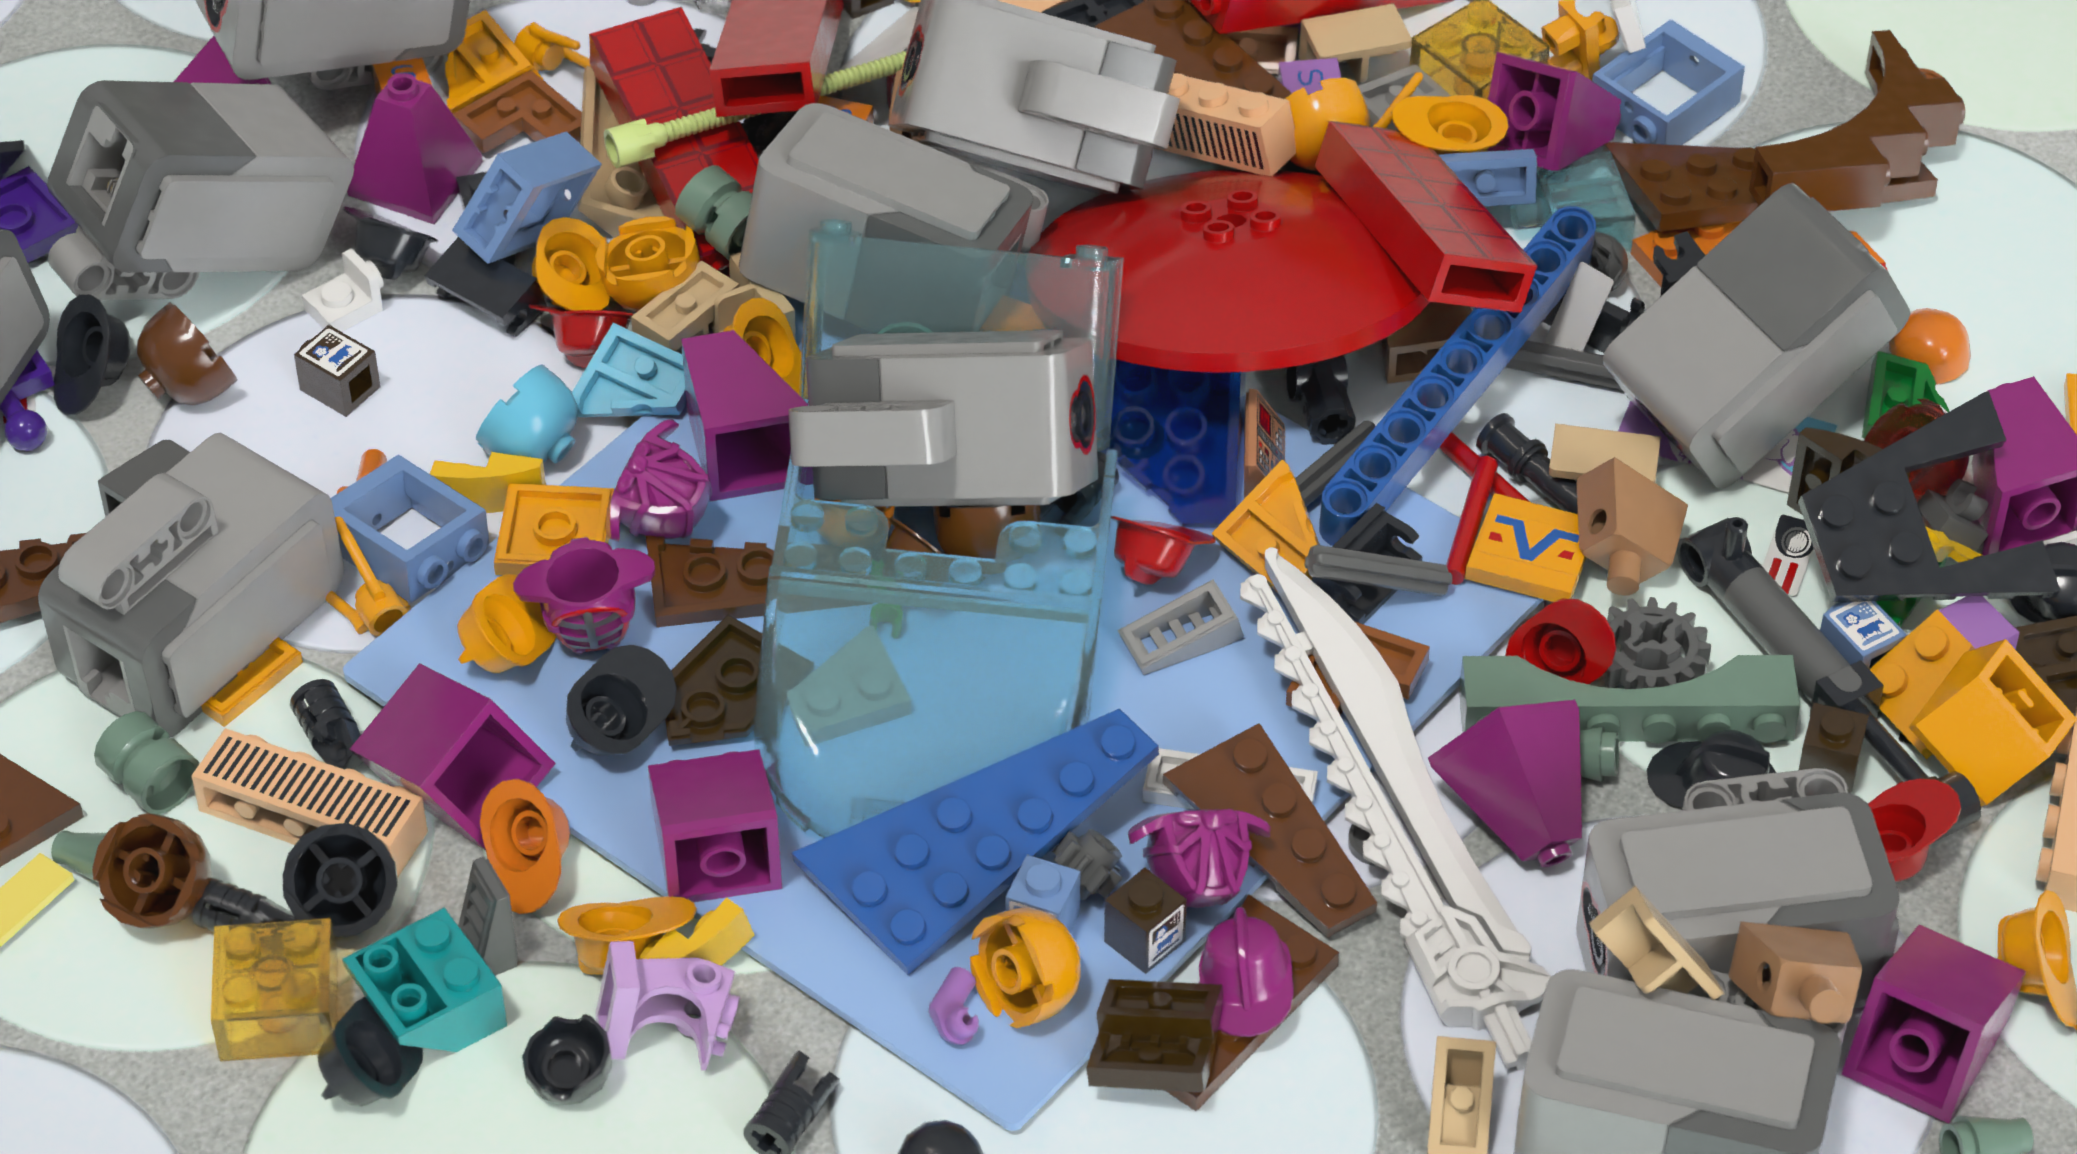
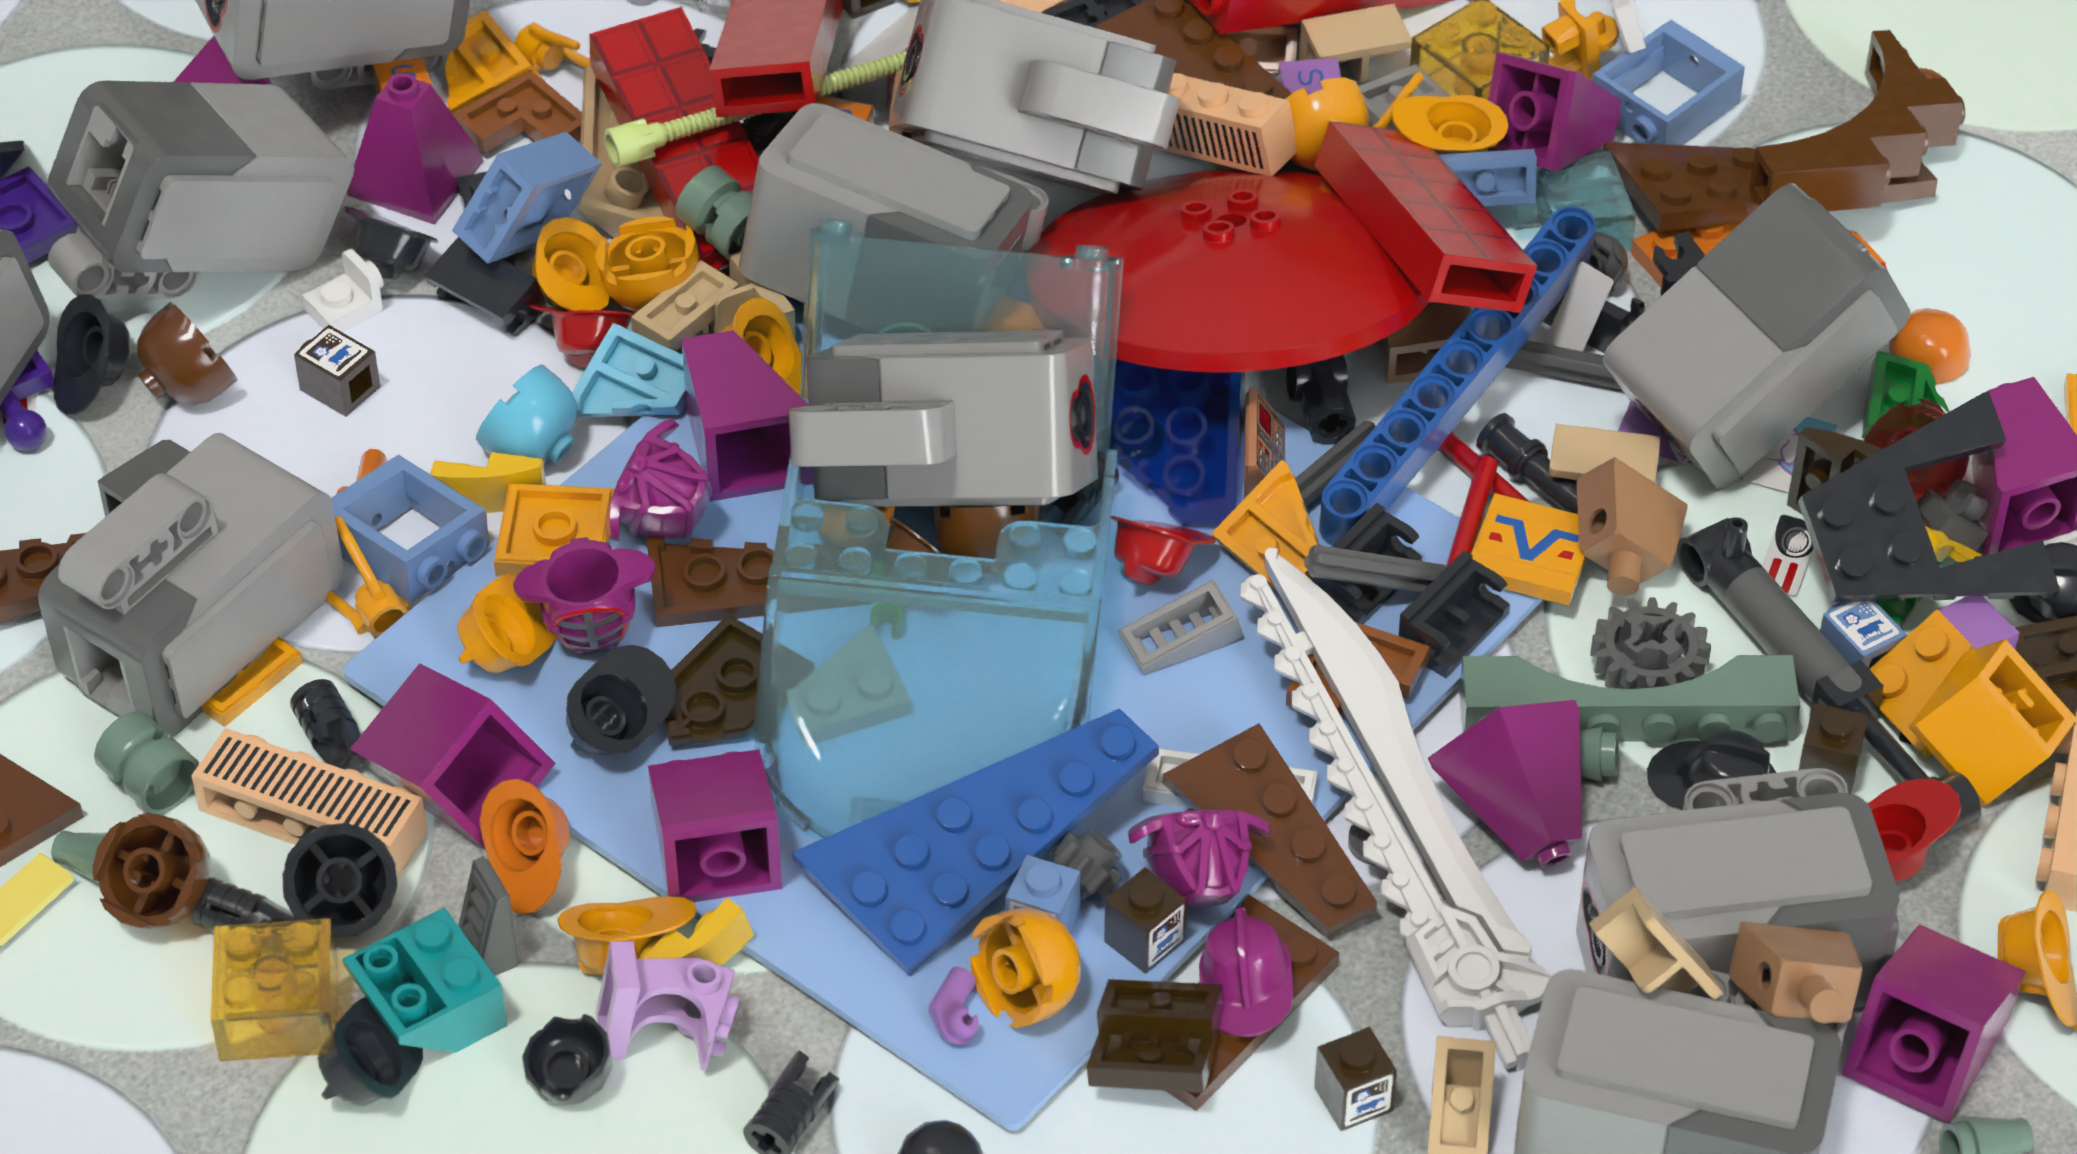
red piece [1505,598,1616,684] -> none
none -> dark brown brick [1314,1027,1397,1132]
none -> black hinge [1398,550,1510,678]

